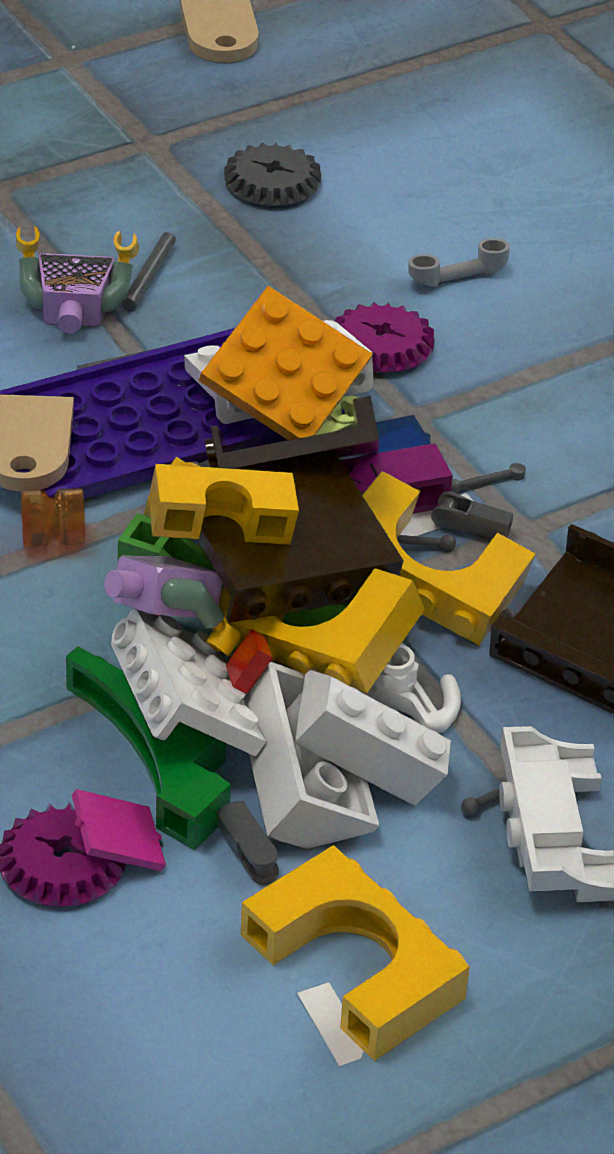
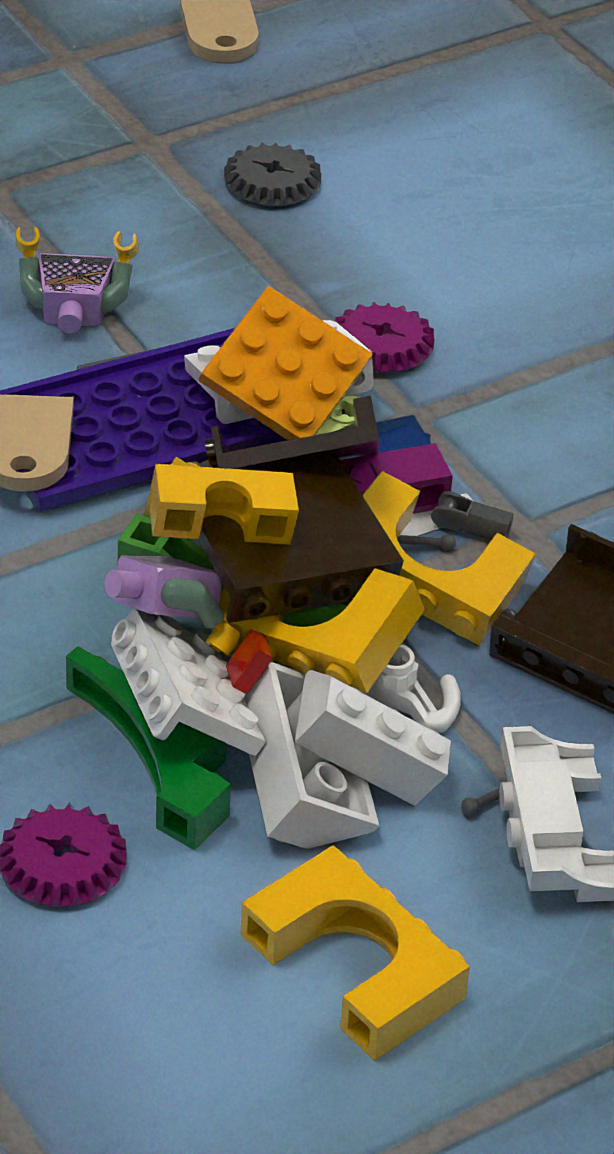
clear orange wheel [20,488,85,547] -> none
dark pink piece [71,789,166,871] -> none
dark grey bar [121,232,176,311] -> none
dark grey bar [217,801,279,885] -> none
white sticker [297,982,364,1066] -> none
light grey bar [408,238,510,287] -> none
dark grey hinge [451,463,526,494] -> none

